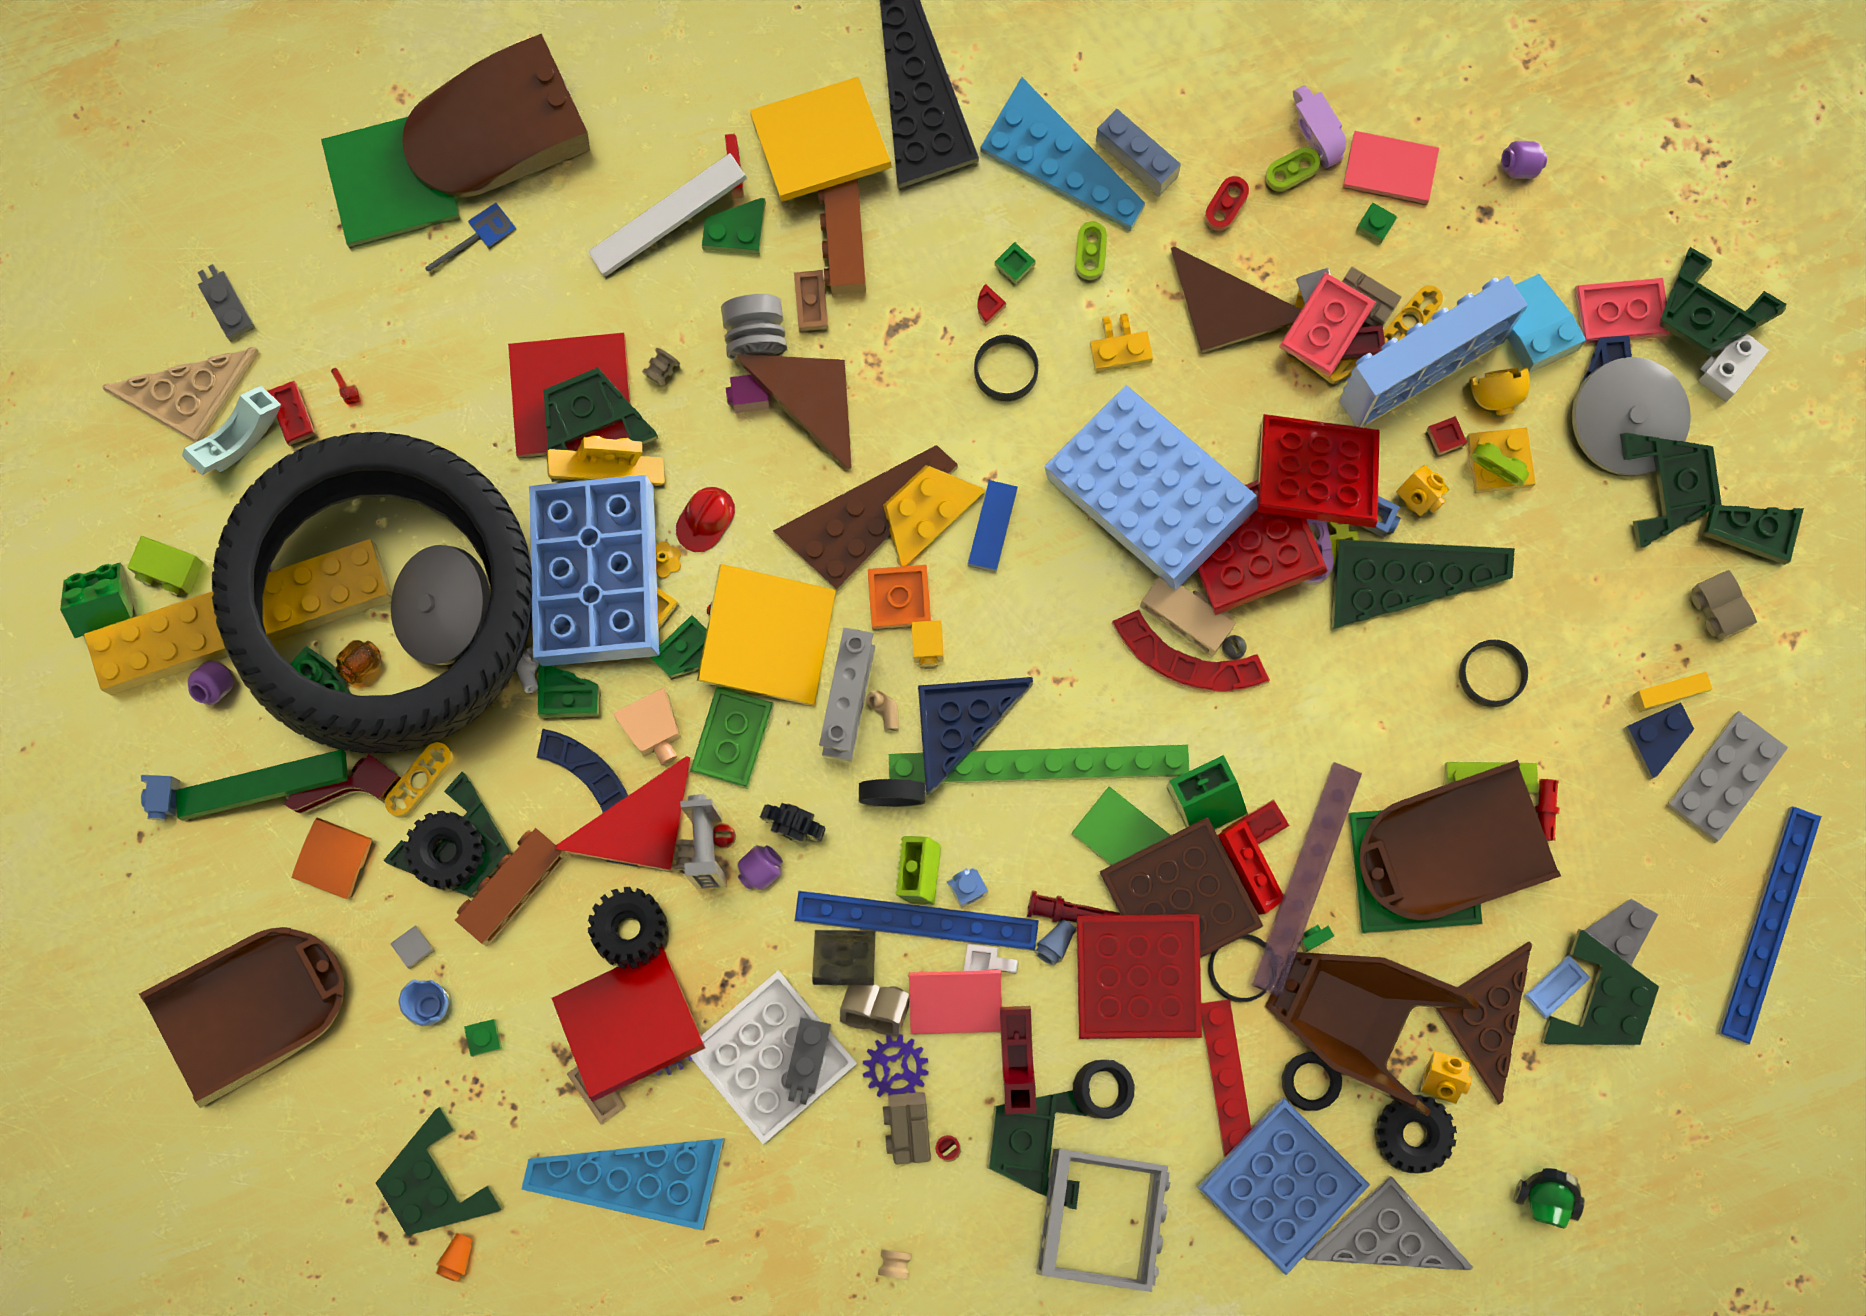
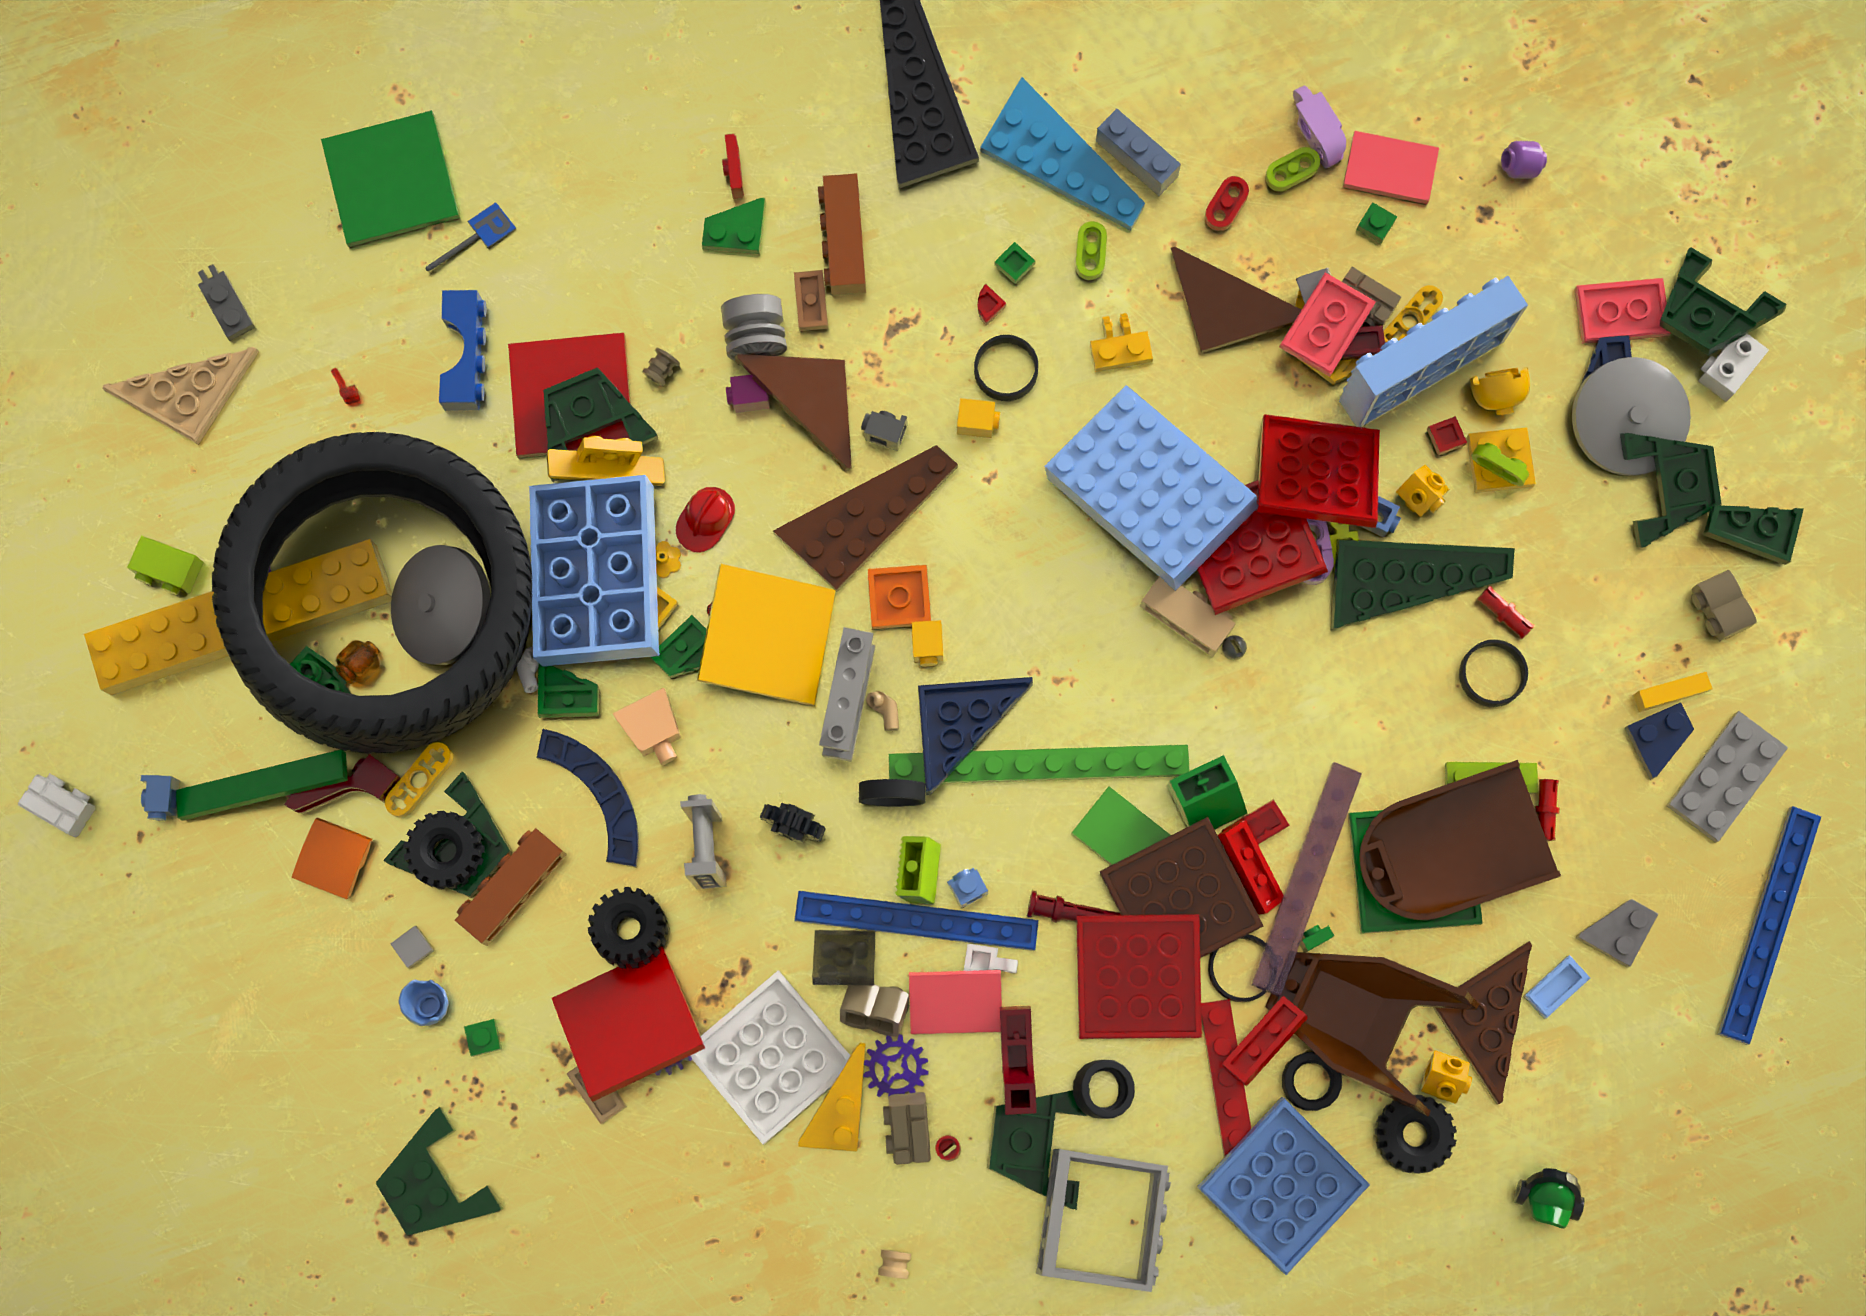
green slope [60,562,133,638] -> none
reddish brown windscreen [139,927,344,1108] -> none
light aqua arch [182,386,281,475] -> none
medium lavender head [188,661,233,705] -> none
red plate [267,381,316,446] -> none
reddish brown windscreen [402,33,590,197] -> none
orange cone [436,1233,473,1282] -> none
dark azure wing [521,1138,724,1230] -> none
red tile [555,756,690,871] -> none
white tile [588,153,747,277] -> none
dark tan bush [671,839,695,874] -> none
bright green tile [690,686,774,789] -> none
red hinge [713,823,736,849] -> none
medium lavender head [738,845,783,890] -> none
yellow tile [750,77,892,202] -> none
dark grey hinge [785,1017,831,1105] -> none
yellow wing [883,465,985,567] -> none
blue tile [968,480,1018,572] -> none
sand blue cone [1035,919,1076,966] -> none
red tile [1112,609,1270,692] -> none
light grey tile [1304,1176,1473,1270] -> none
medium azure slope [1507,274,1586,373] -> none
dark green wing [1541,929,1659,1045] -> none
none -> white brick [18,773,95,837]
none -> blue arch [439,290,487,411]
none -> yellow wing [798,1043,866,1151]
none -> dark grey brick [861,411,908,451]
none -> yellow brick [957,398,1000,438]
none -> red plate [1222,996,1308,1087]
none -> red pin [1477,586,1535,639]

